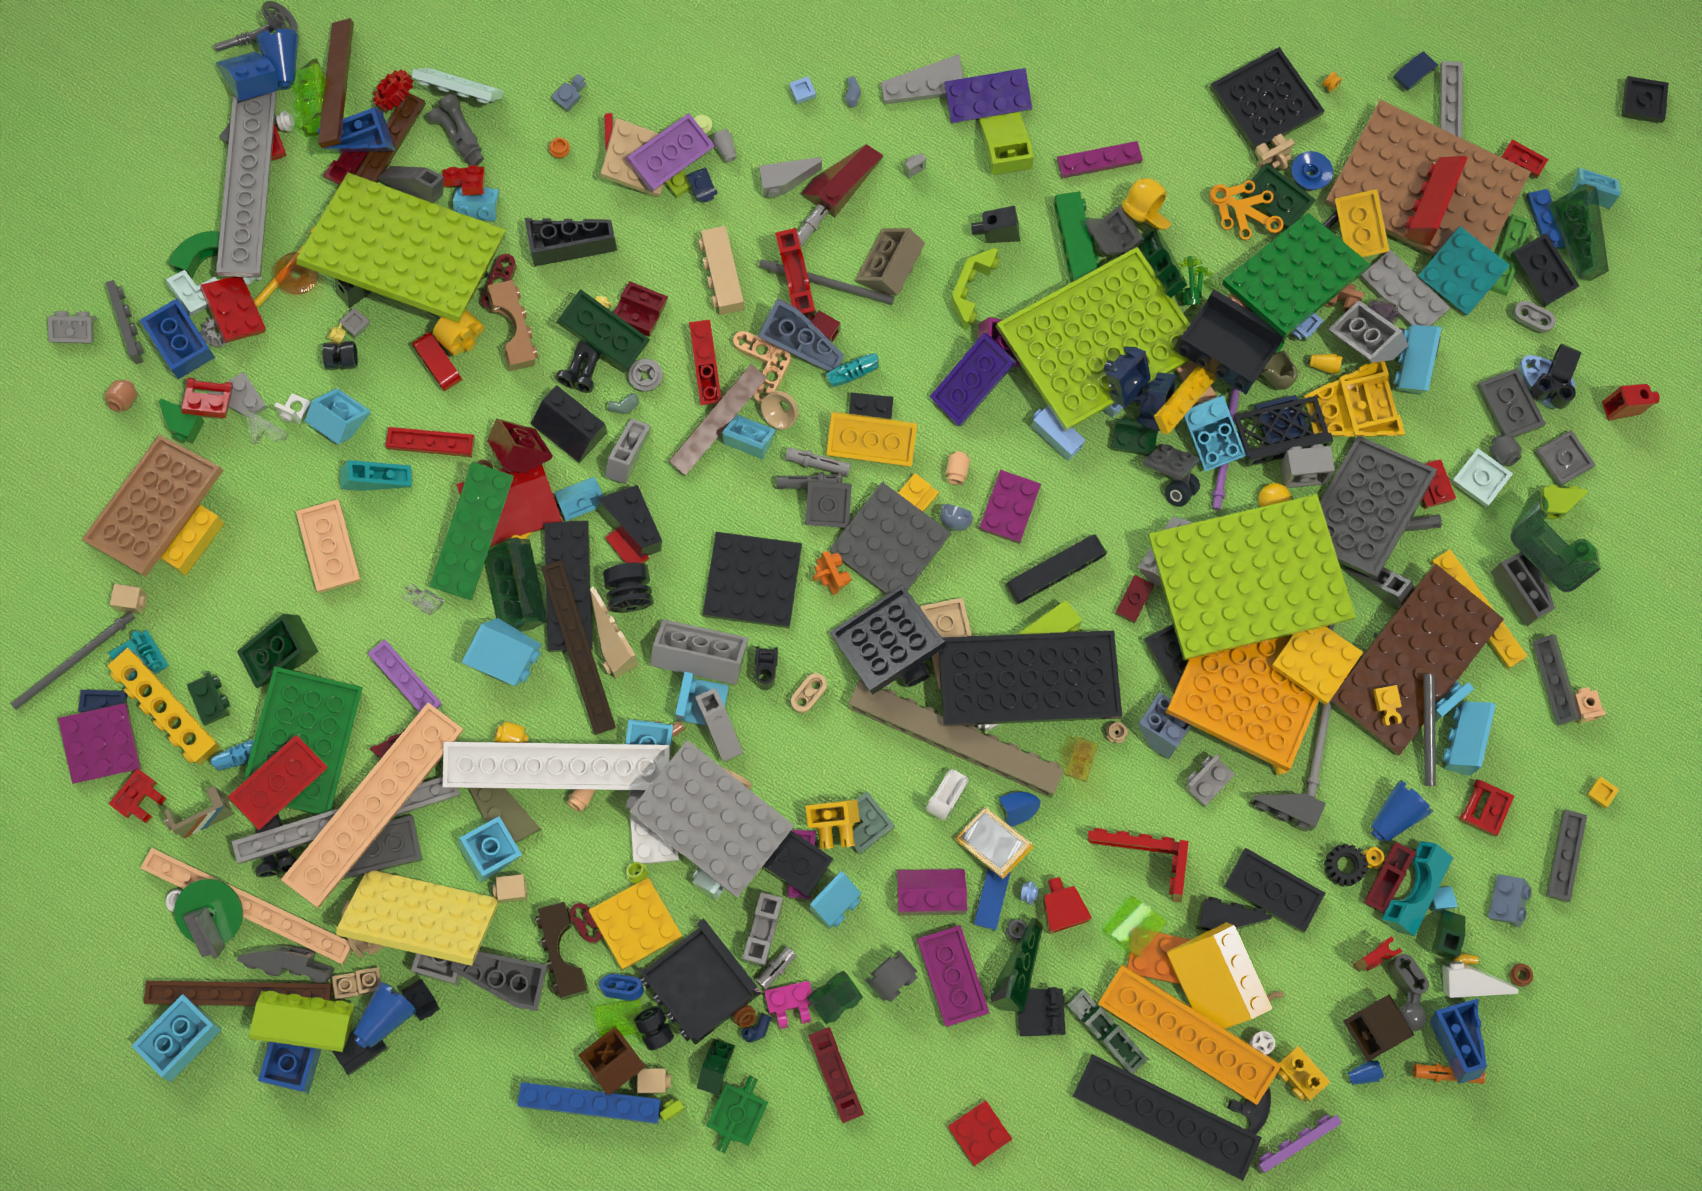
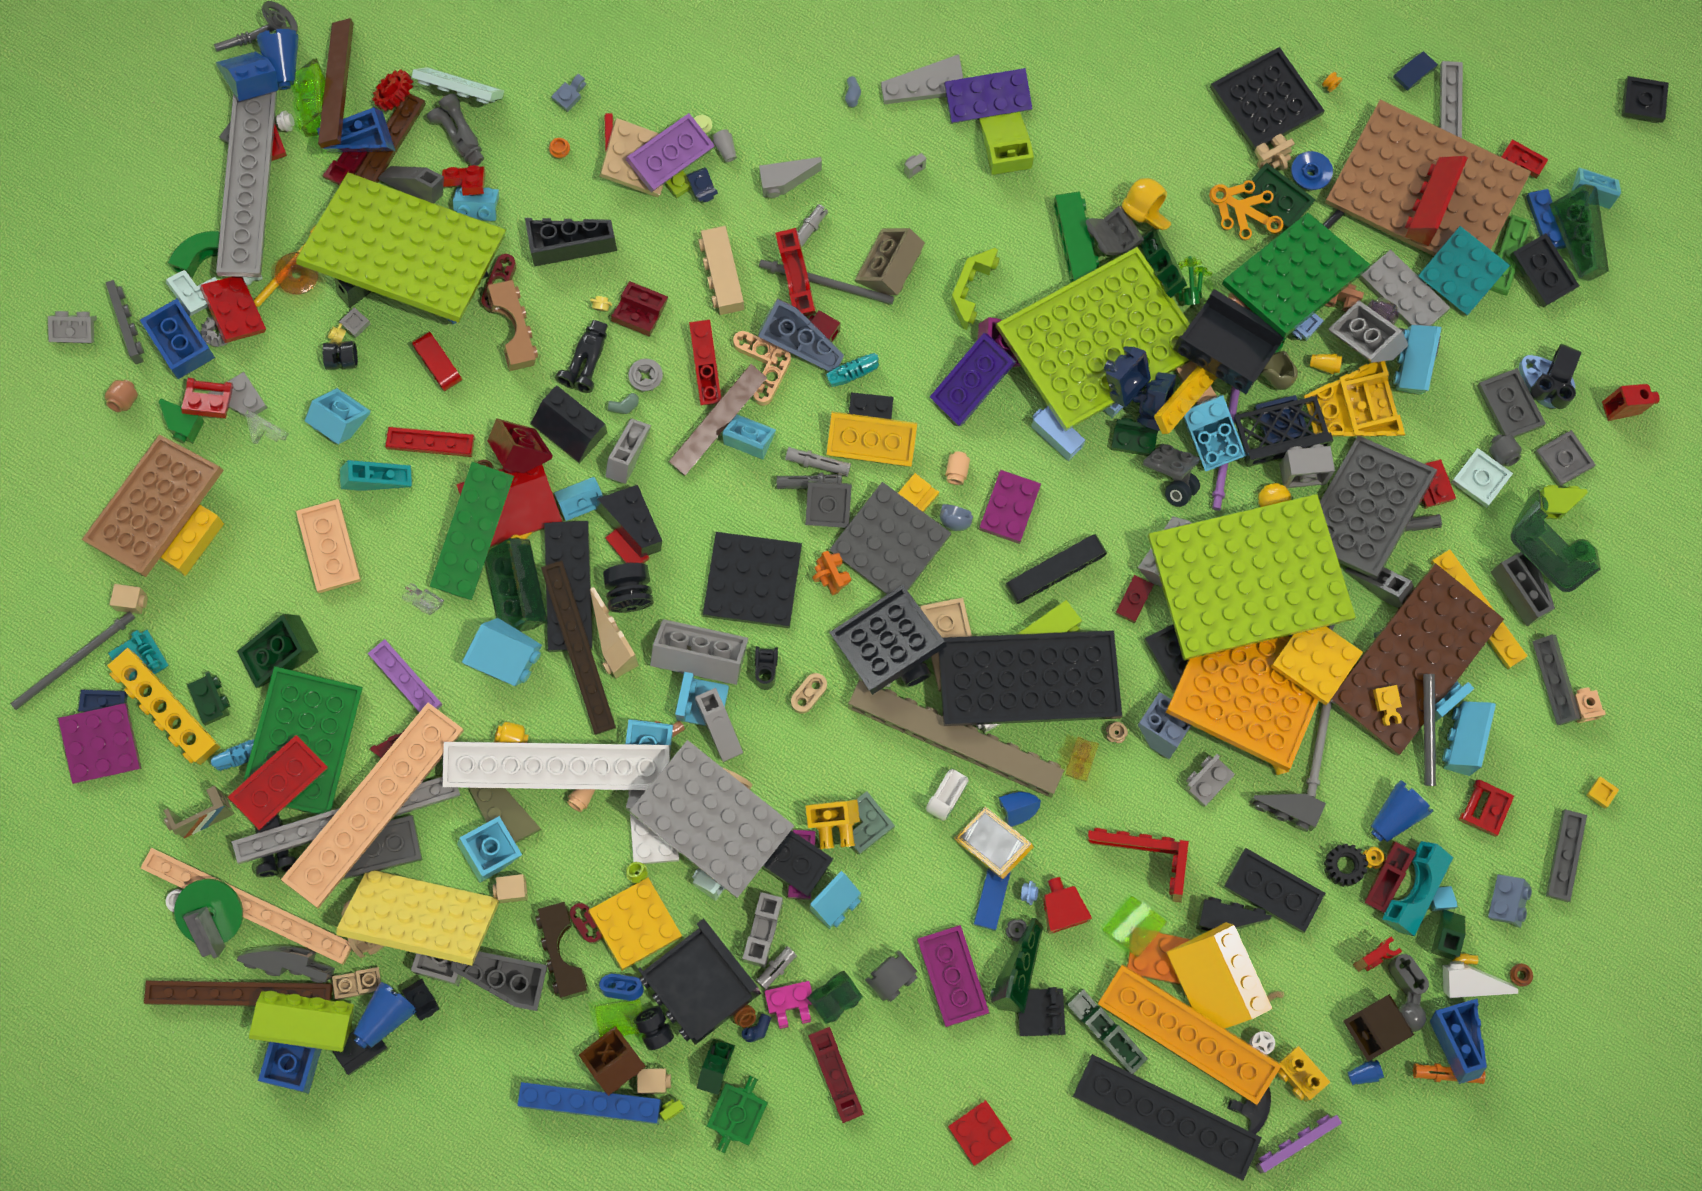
red plate [109,768,167,824] -> none
medium azure slope [132,994,222,1082] -> none
white bracket [274,393,311,424] -> none
yellow brick [433,309,485,356] -> none
dark green tile [556,289,650,373] -> none
tan piece [761,391,799,429] -> none
light blue plate [789,77,816,104] -> none
dark red wedge [801,144,883,218] -> none
magenta slope [897,869,967,916] -> none
black torso [971,206,1020,243] -> none
magenta plate [1057,141,1143,179] -> none
yellow plate [1335,189,1390,257] -> none
light grey plate [1513,301,1556,333] -> none

